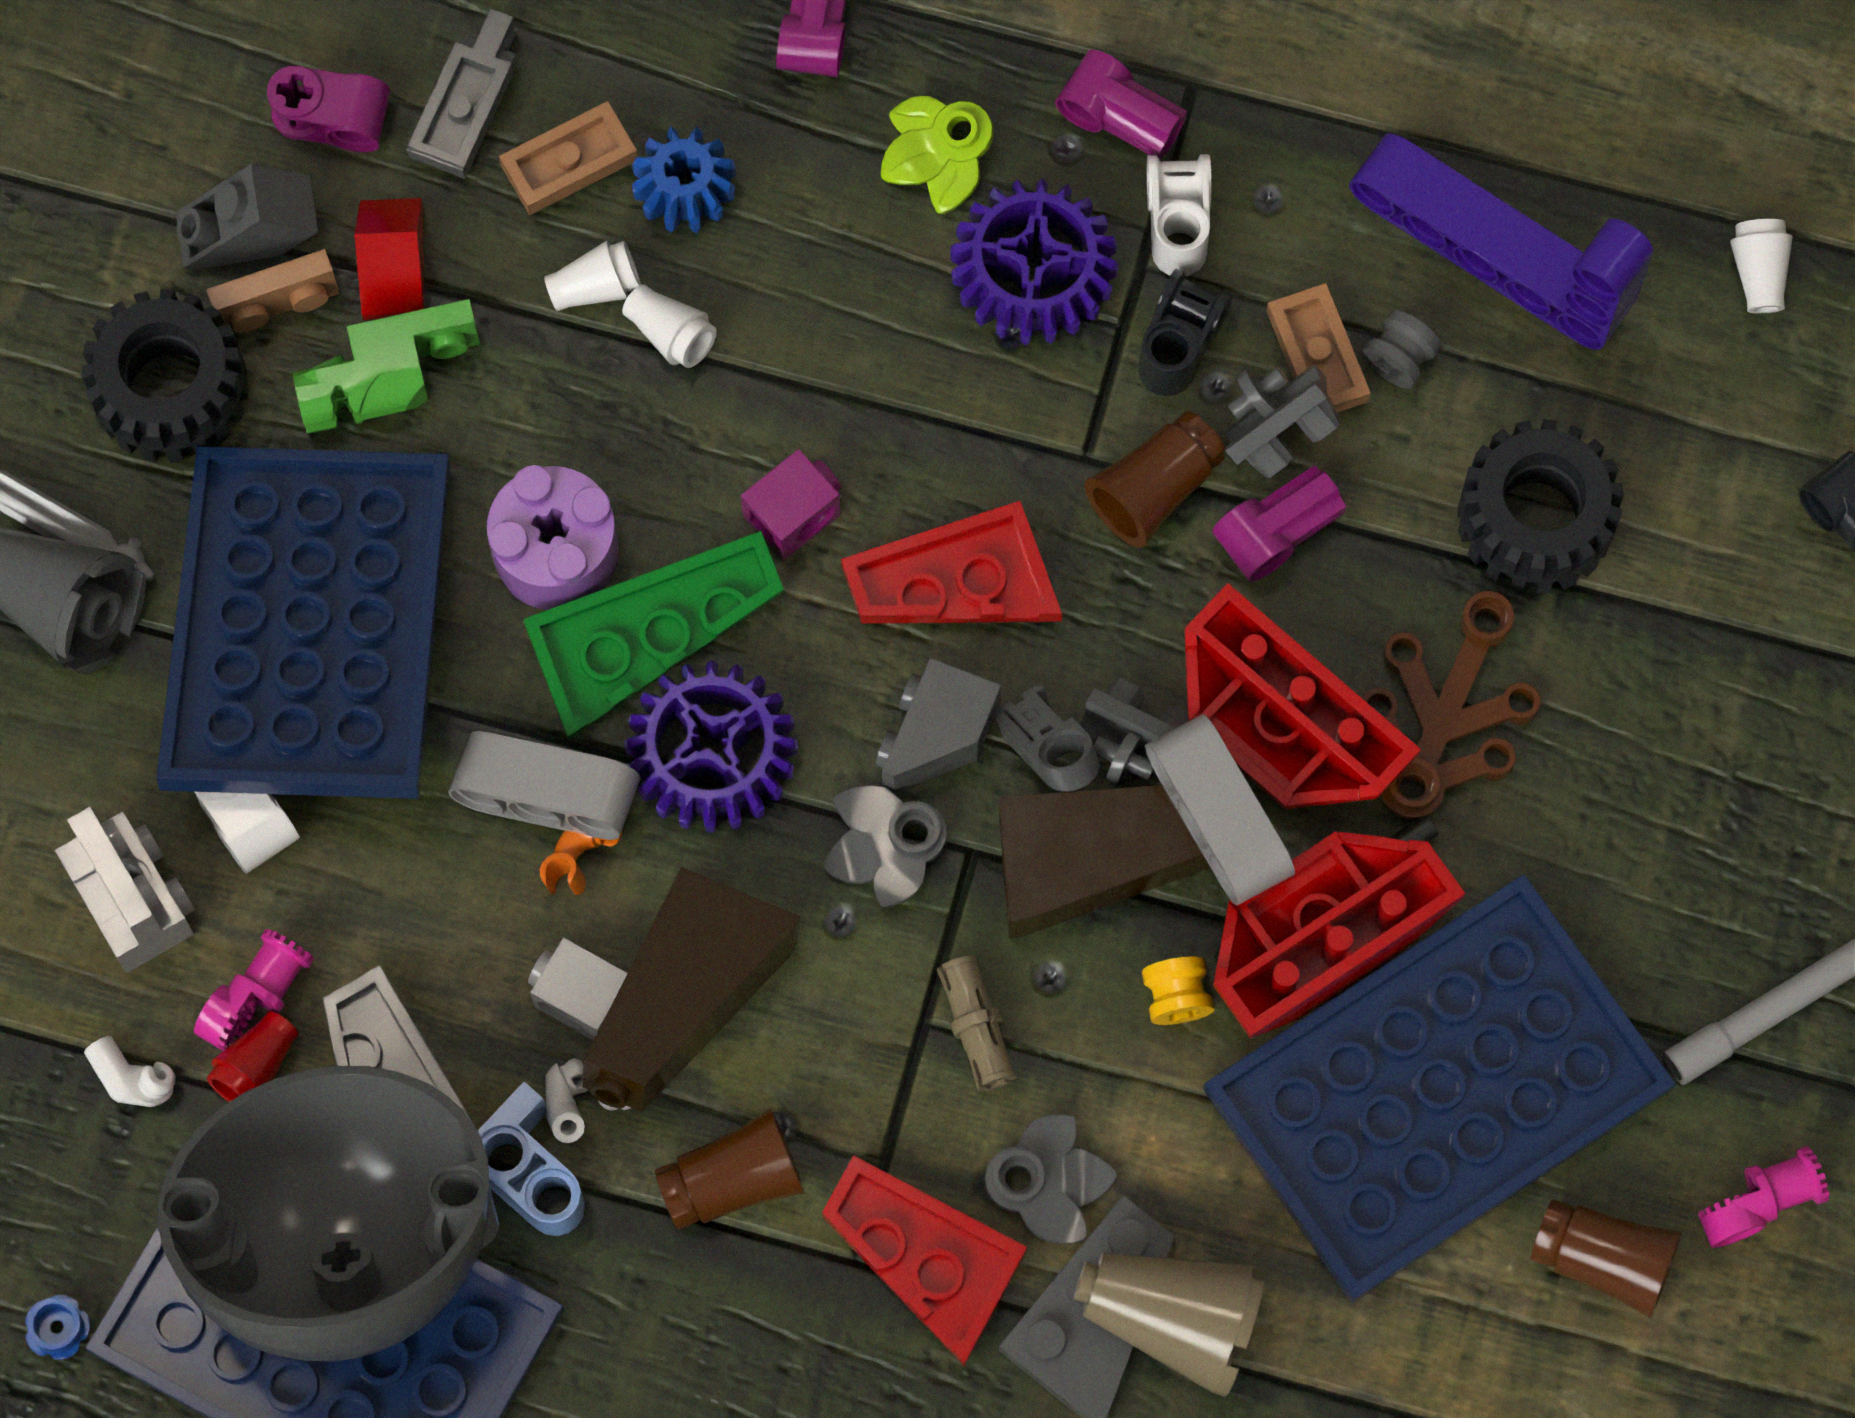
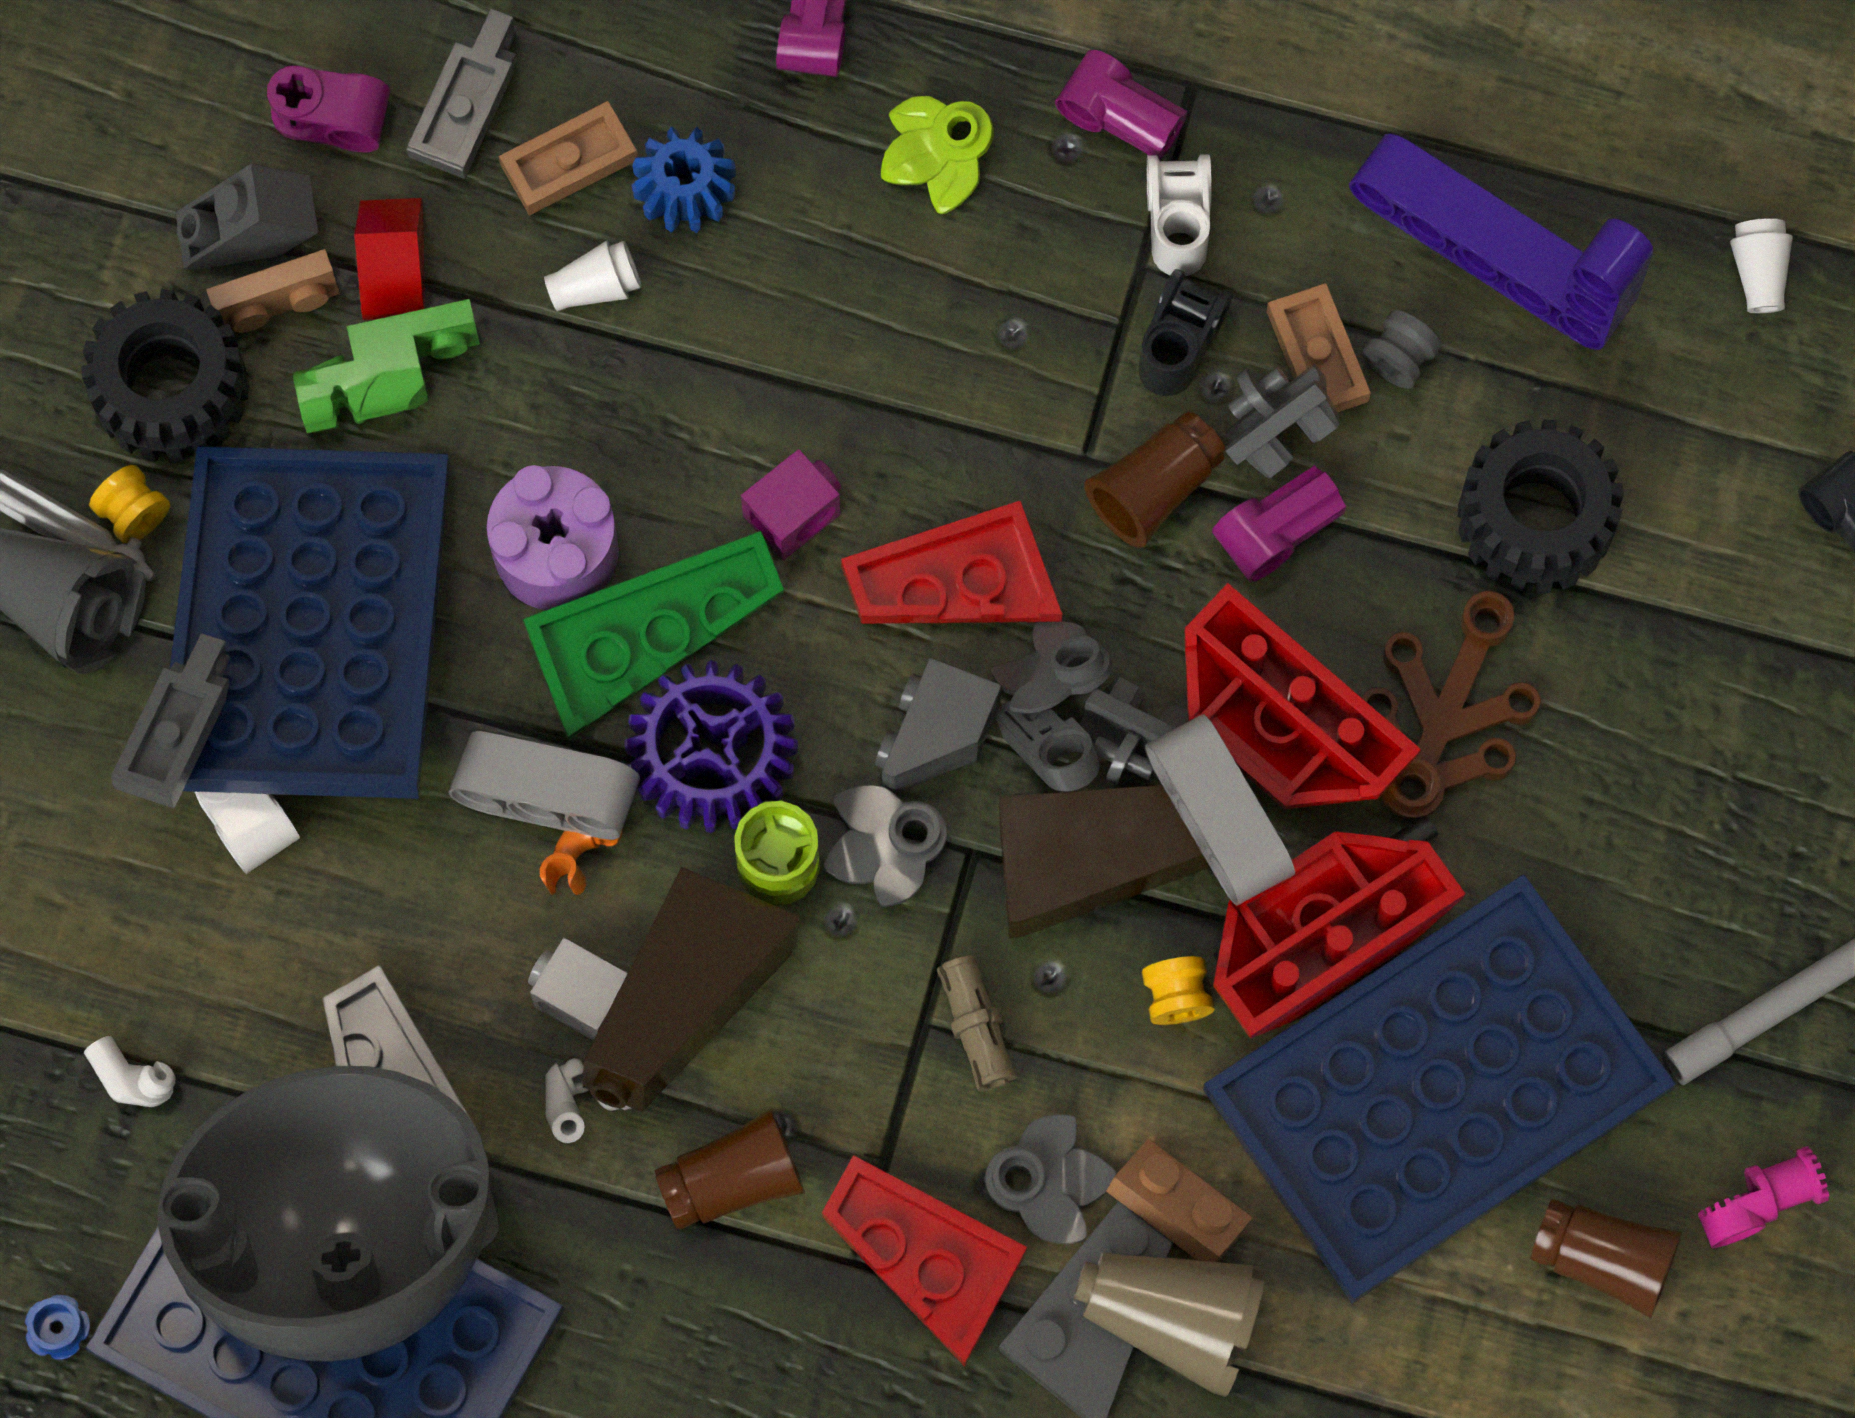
brick [55,807,195,974] -> none
dark pink connector [194,928,315,1051] -> none
red cone [207,1011,299,1102] -> none
light blue tile [478,1082,585,1236] -> none
white cone [622,285,716,368] -> none
dark purple gear [950,178,1118,346] -> none
none -> yellow wheel [89,465,171,544]
none -> dark grey hinge [111,633,230,808]
none -> lime wheel [734,801,820,905]
none -> dark grey plate [991,621,1112,713]
none -> medium nougat plate [1106,1139,1253,1262]

